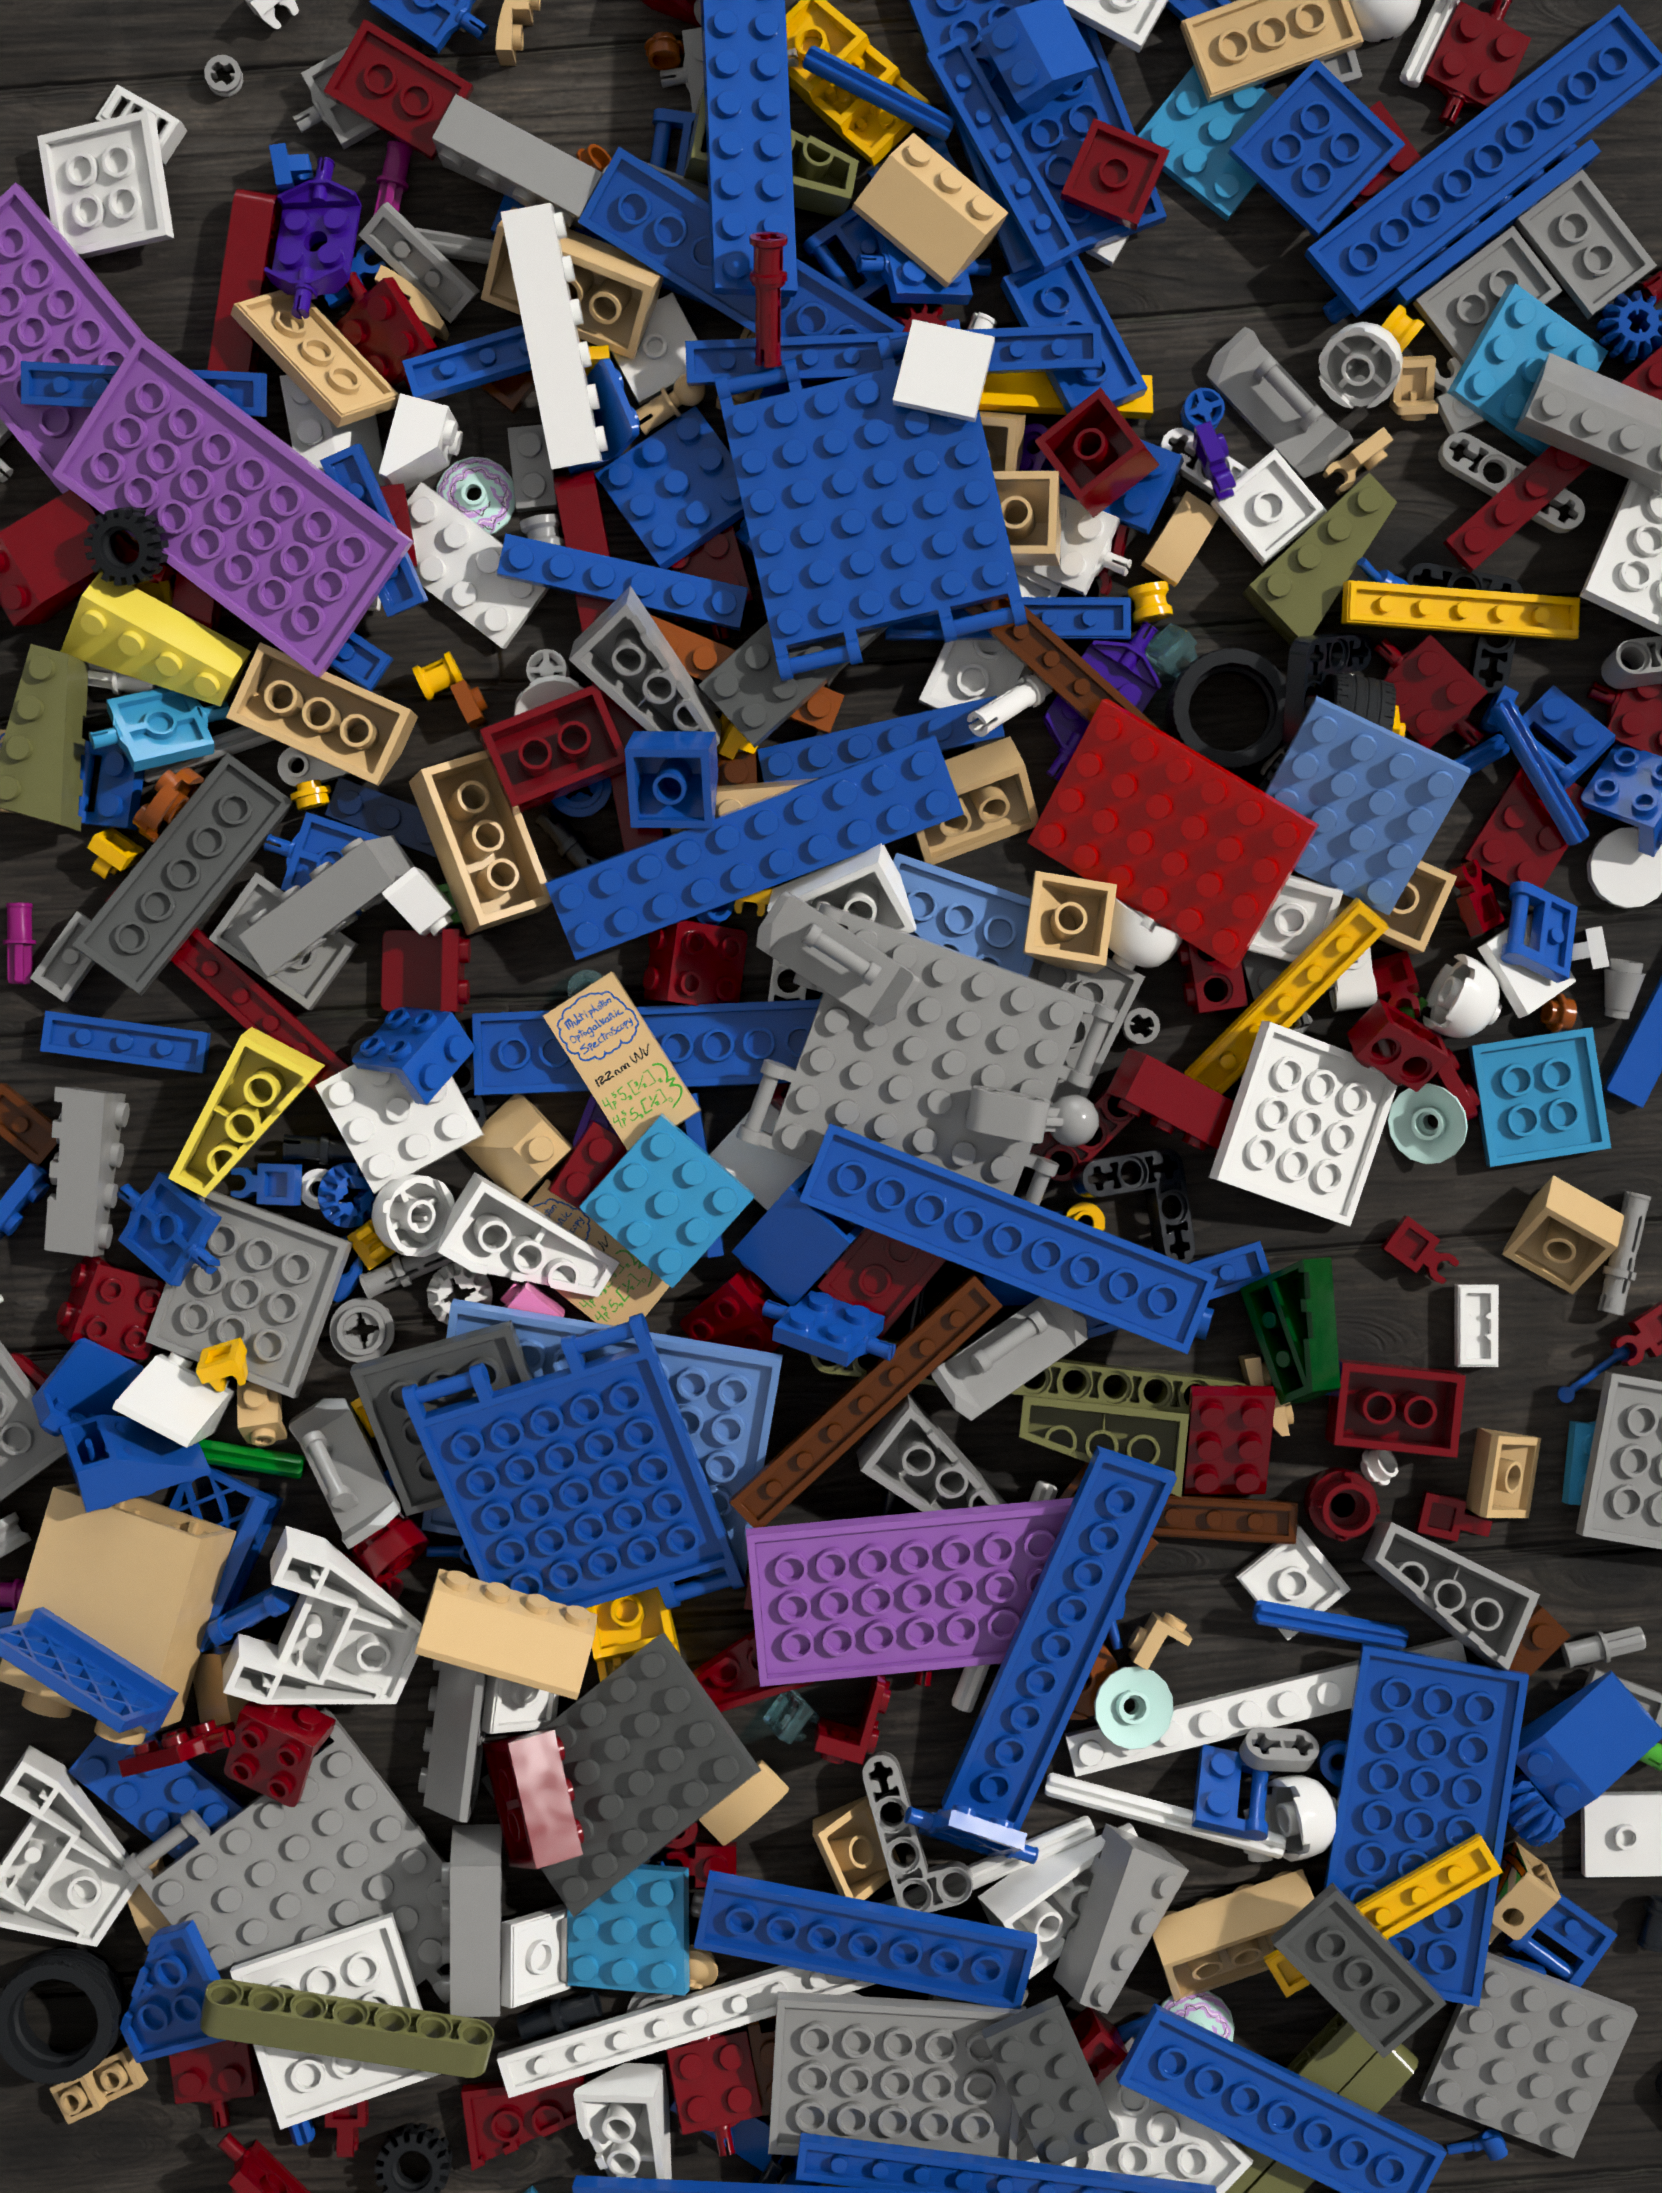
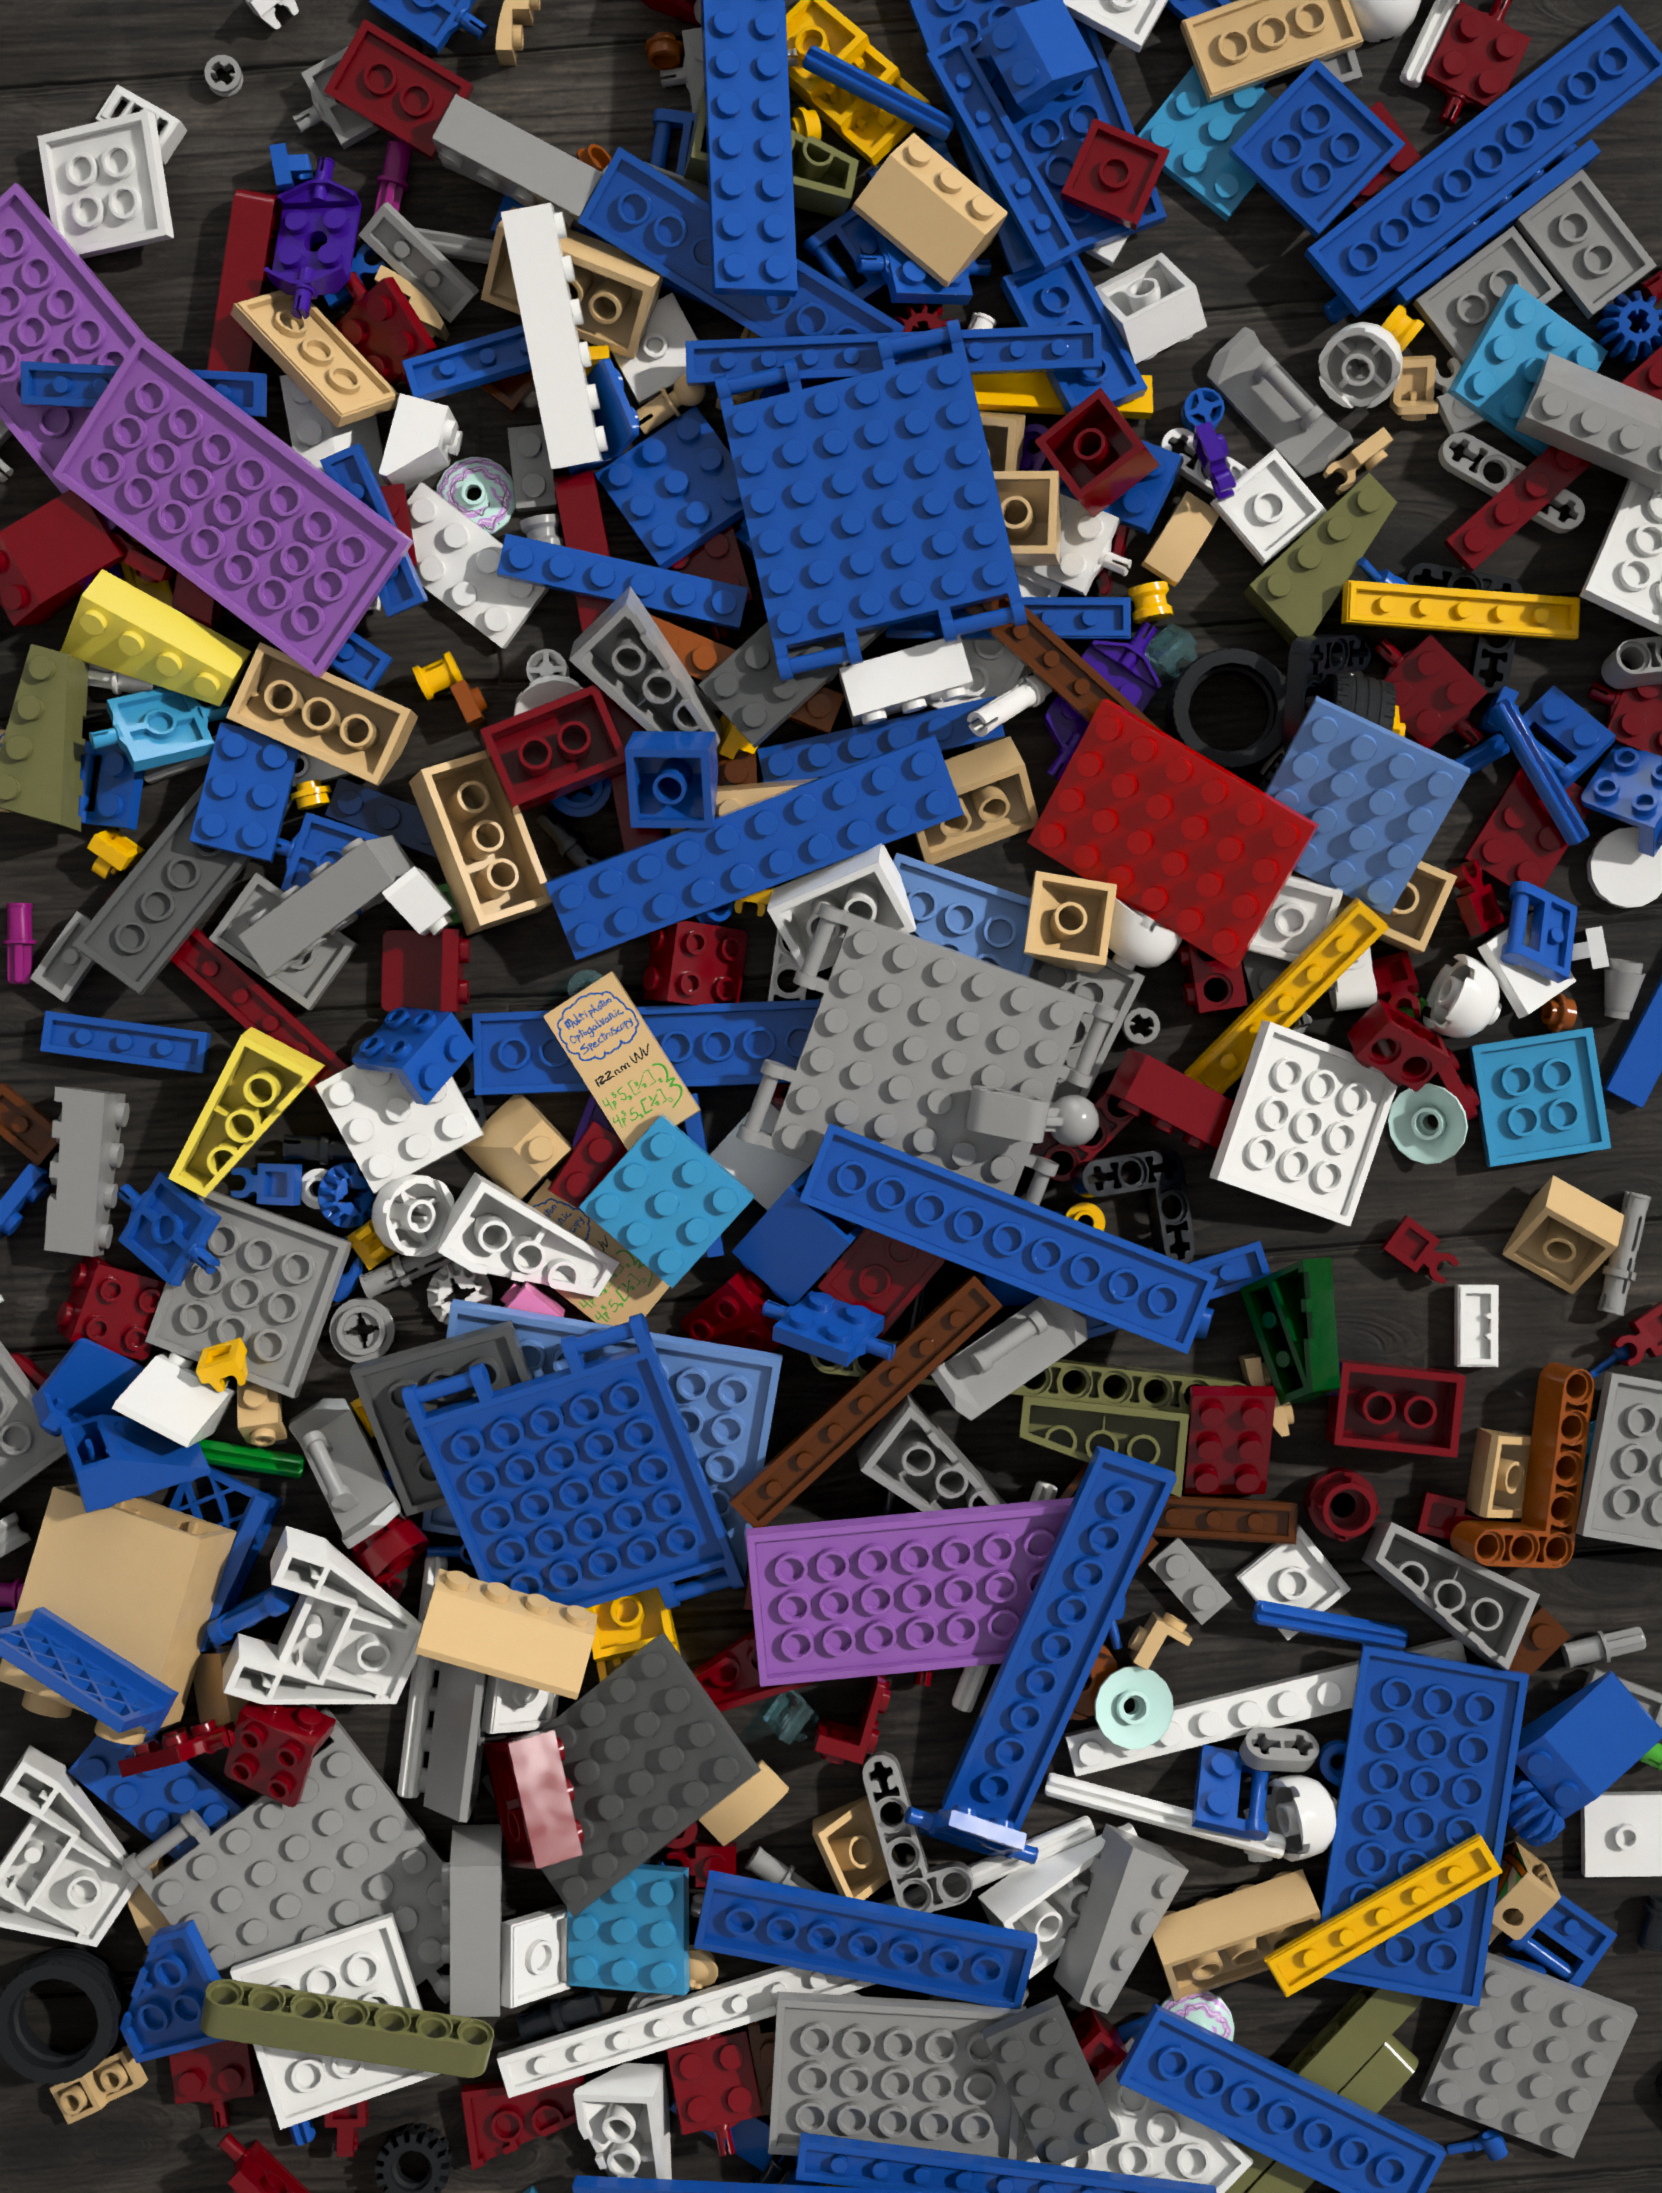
black tyre [84,507,169,586] -> none
dark orange plate [132,767,204,843] -> none
dark red pin [749,232,787,368] -> none
light grey piece [756,891,920,1027] -> none
white tile [893,319,995,422] -> none
dark grey plate [1270,1882,1446,2058] -> none
white plate [1360,1449,1398,1486] -> none
none -> blue plate [189,722,301,863]
none -> white axle [397,1557,448,1799]
none -> light grey axle [745,1846,822,1892]
none -> yellow plate [790,107,821,140]
none -> white wedge [839,636,973,728]
none -> white slope [1095,252,1207,364]
none -> light grey plate [1146,1537,1232,1625]
none -> dark orange beam [1450,1362,1594,1568]

